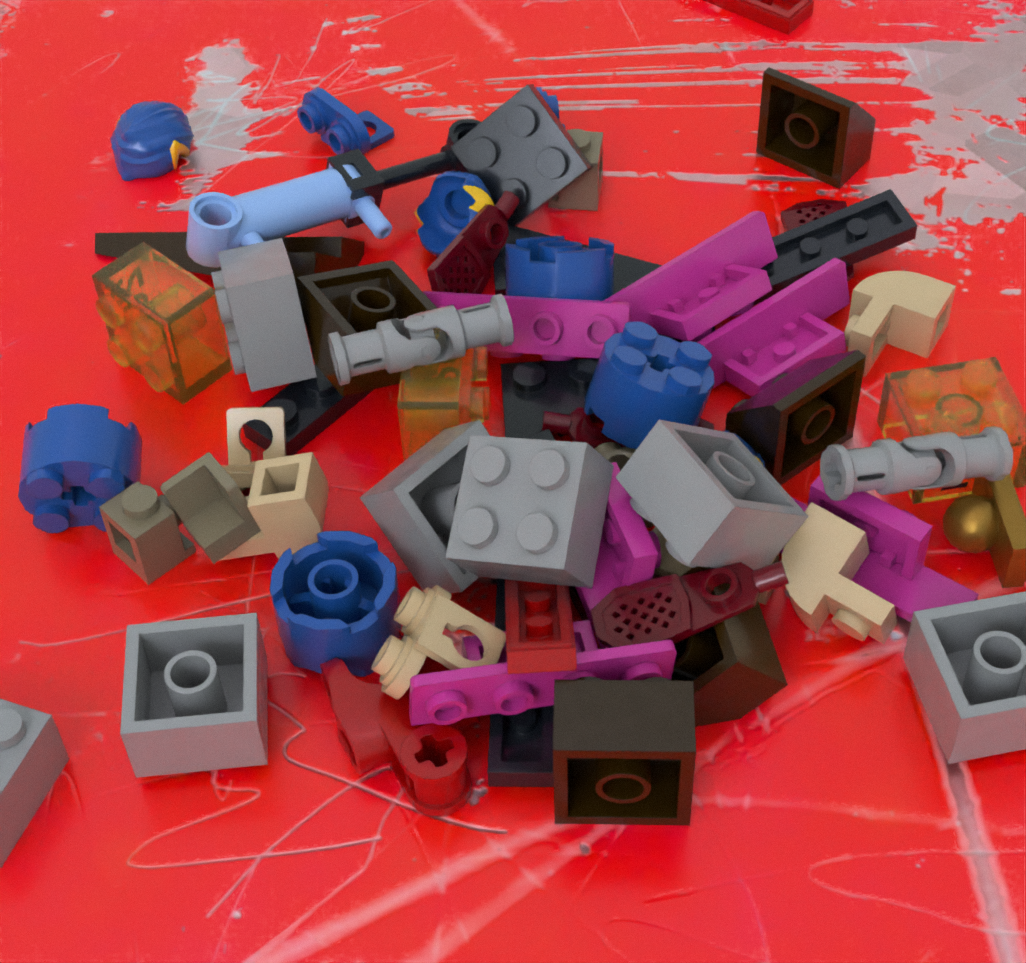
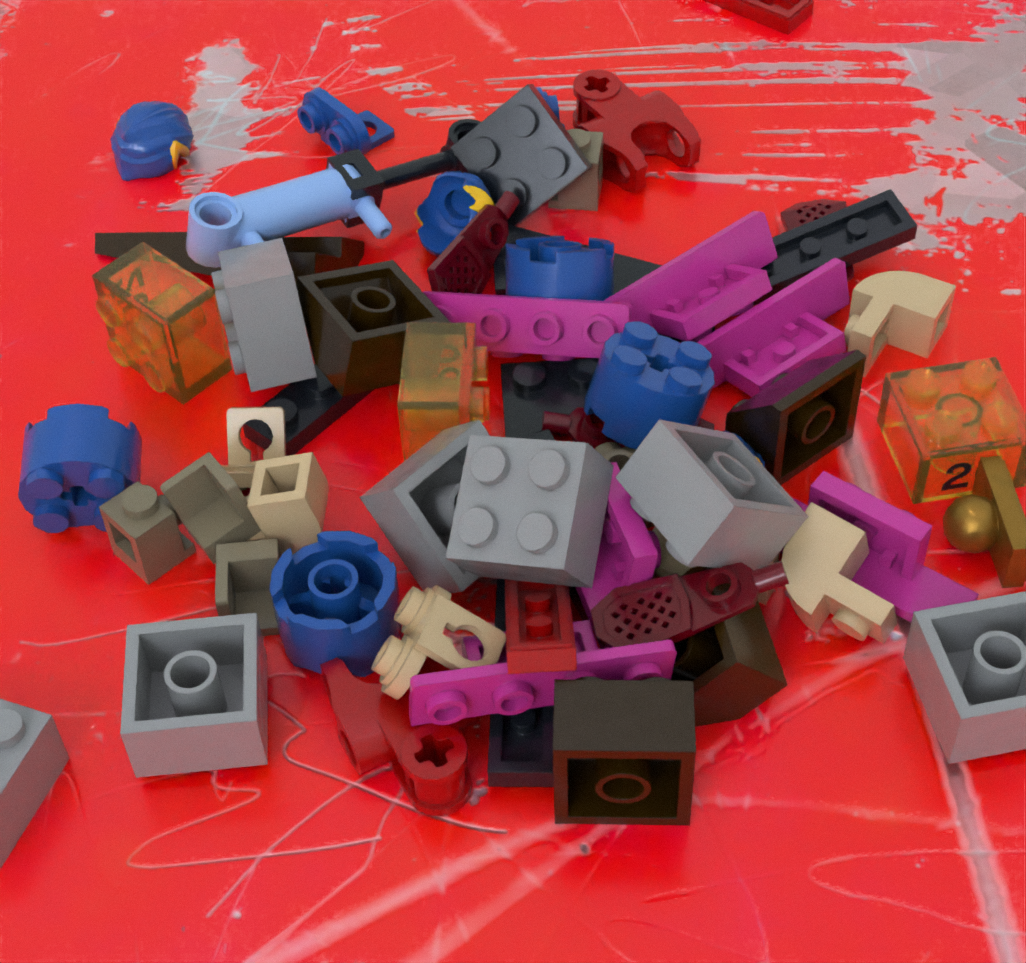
light grey piece [328,294,514,386] -> none
dark brown slope [756,67,876,189] -> none
light grey piece [820,426,1013,501] -> none
none -> dark tan panel [215,539,281,636]
none -> red piece [573,69,701,192]

